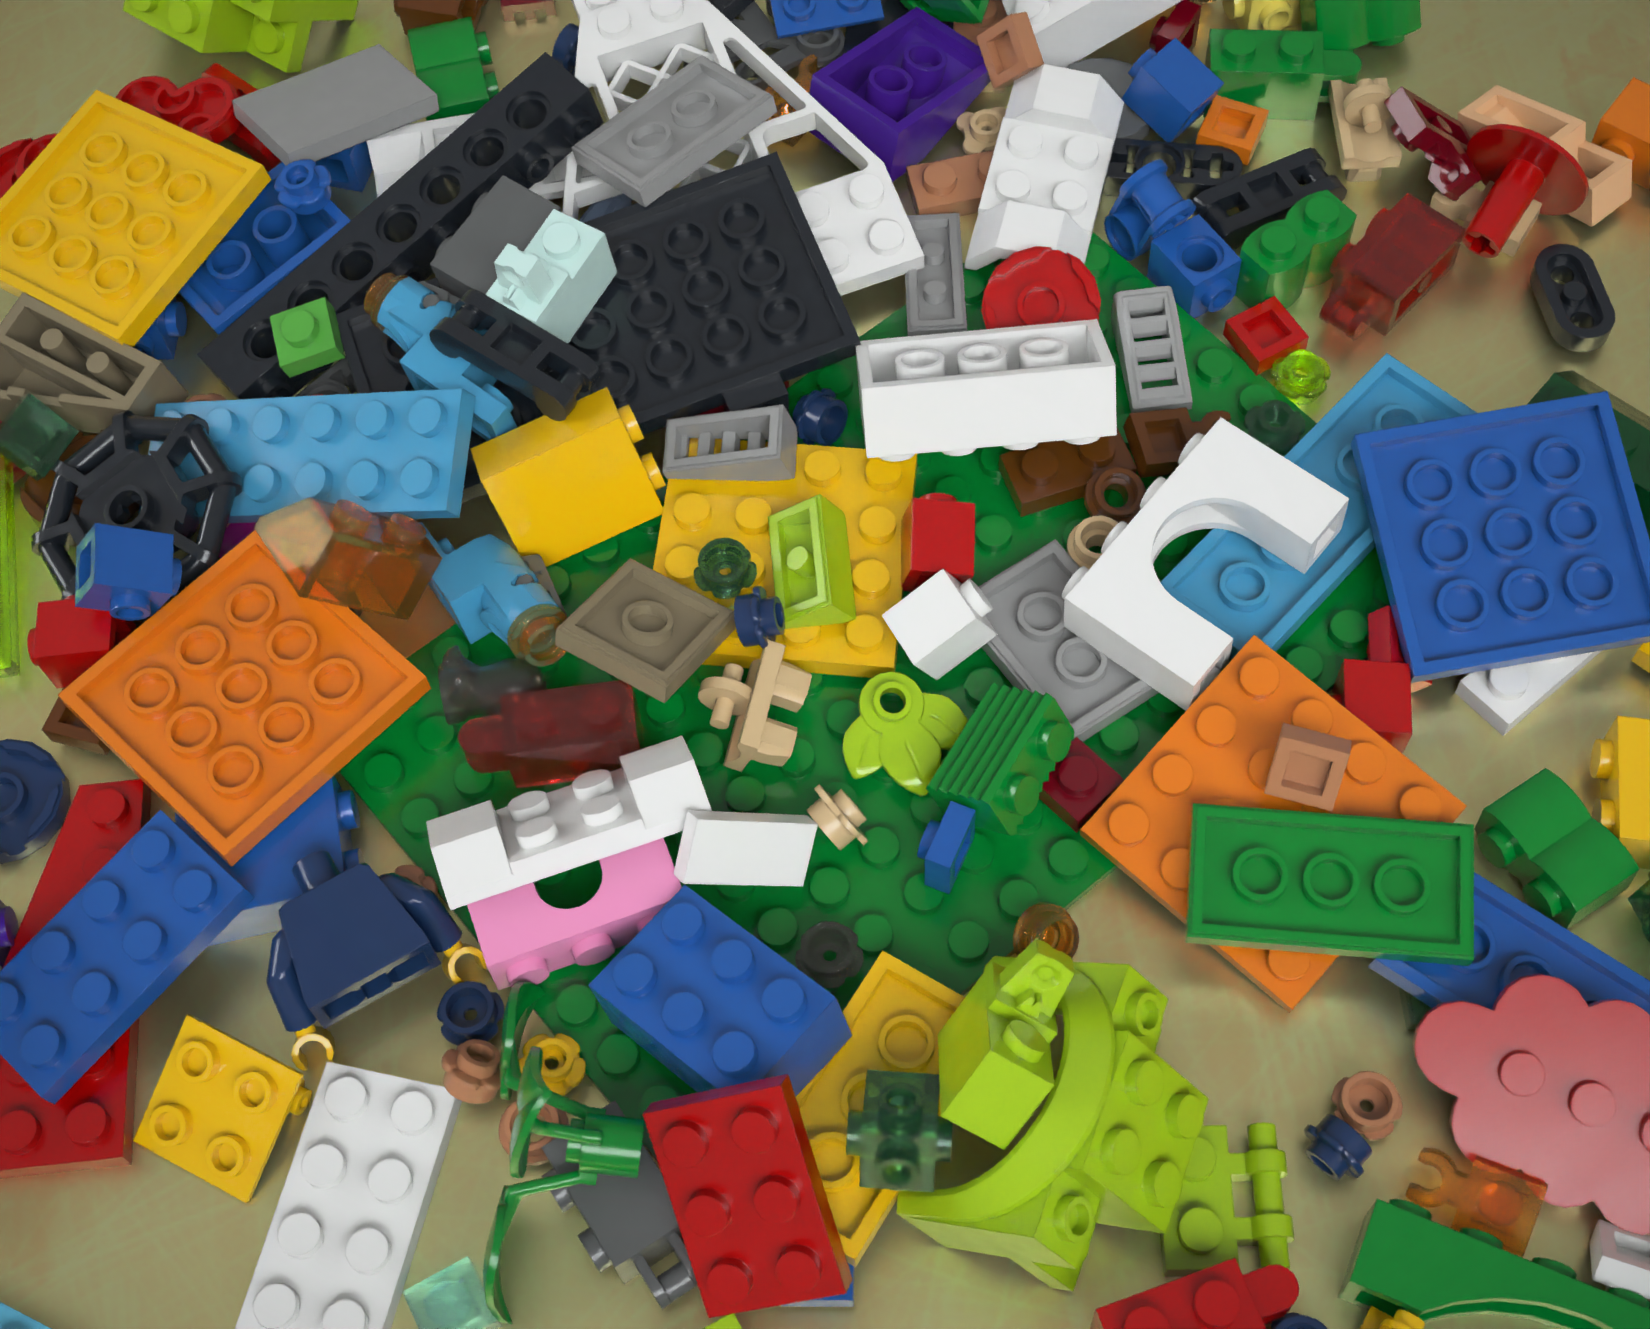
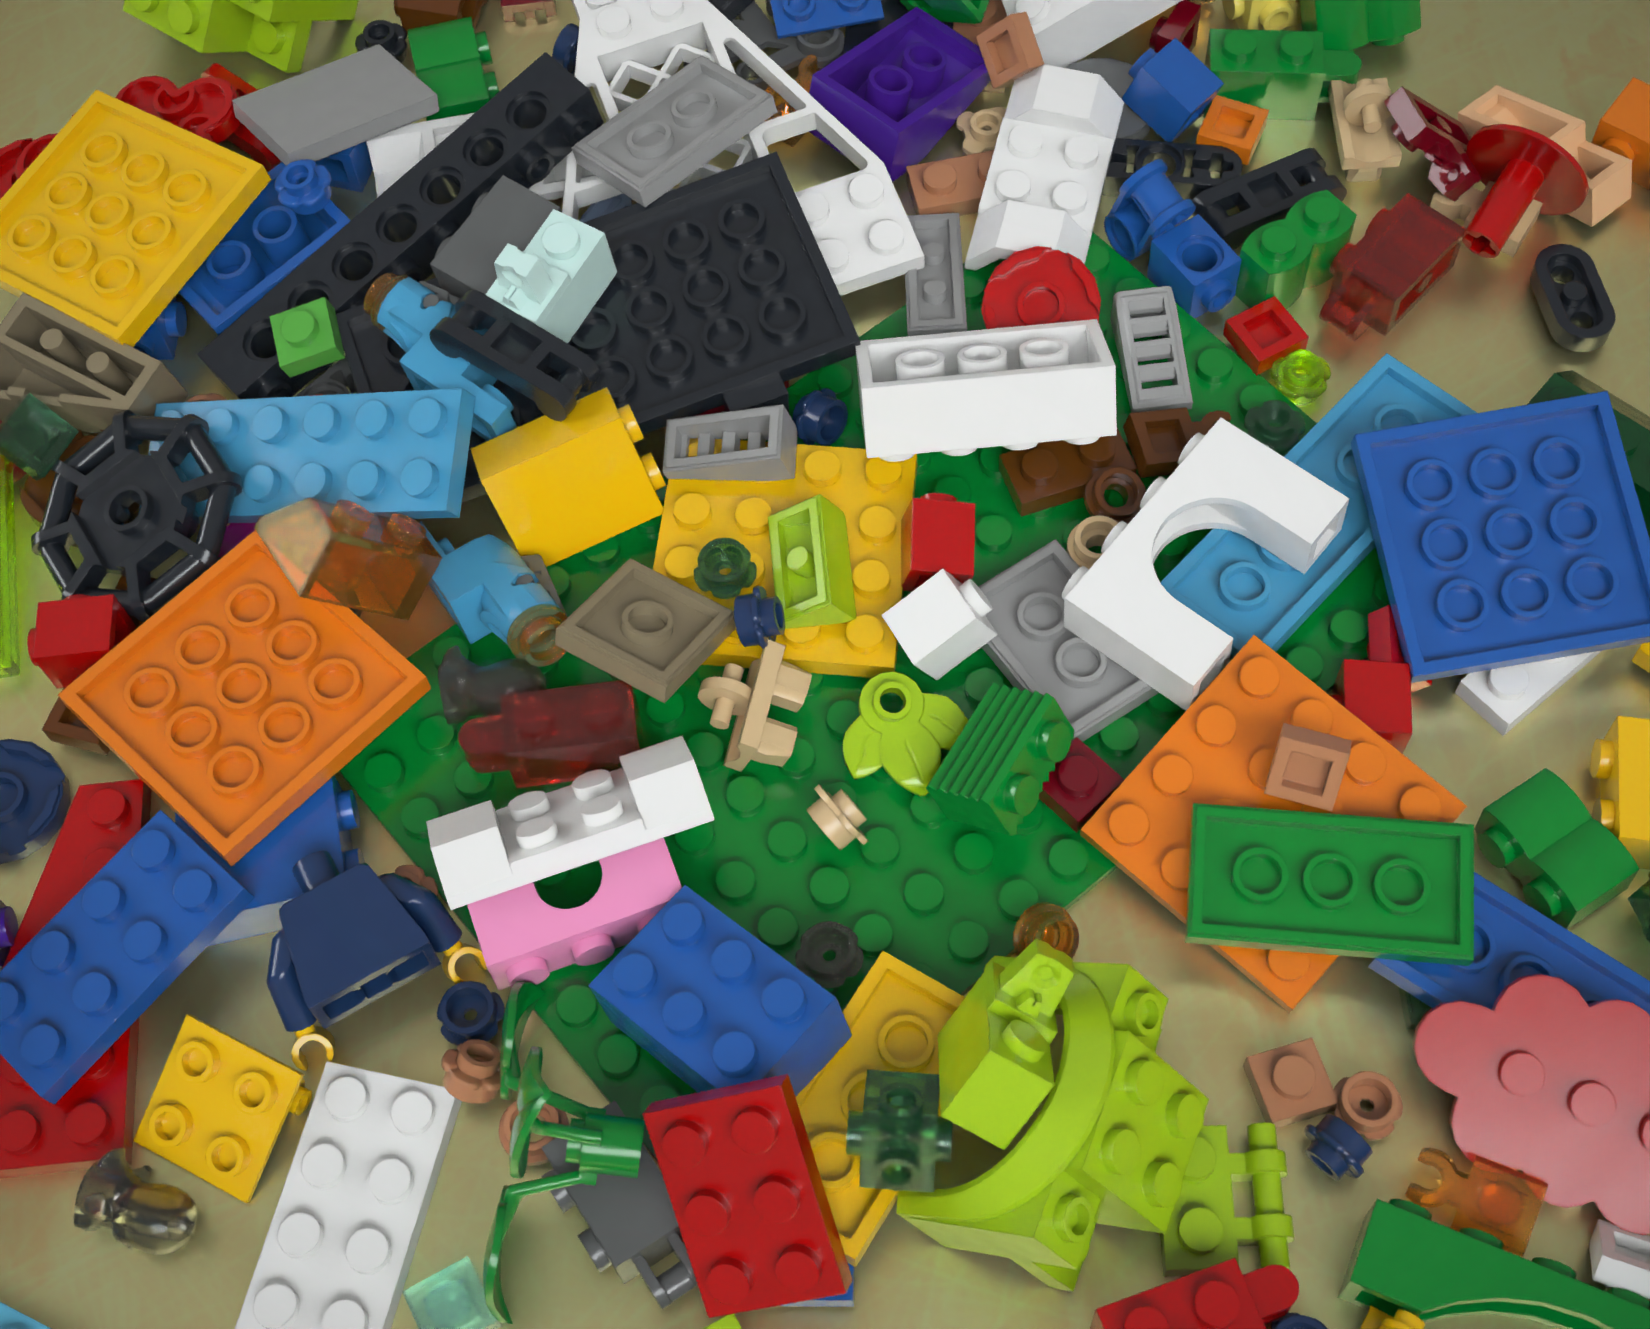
blue brick [75,523,182,621] -> none
yellow plate [519,1033,586,1096] -> none
white tile [673,810,818,887] -> none
blue plate [917,801,976,894] -> none
none -> clear smoke animal [74,1147,198,1255]
none -> black plate [355,20,408,63]
none -> nougat plate [1243,1037,1339,1129]

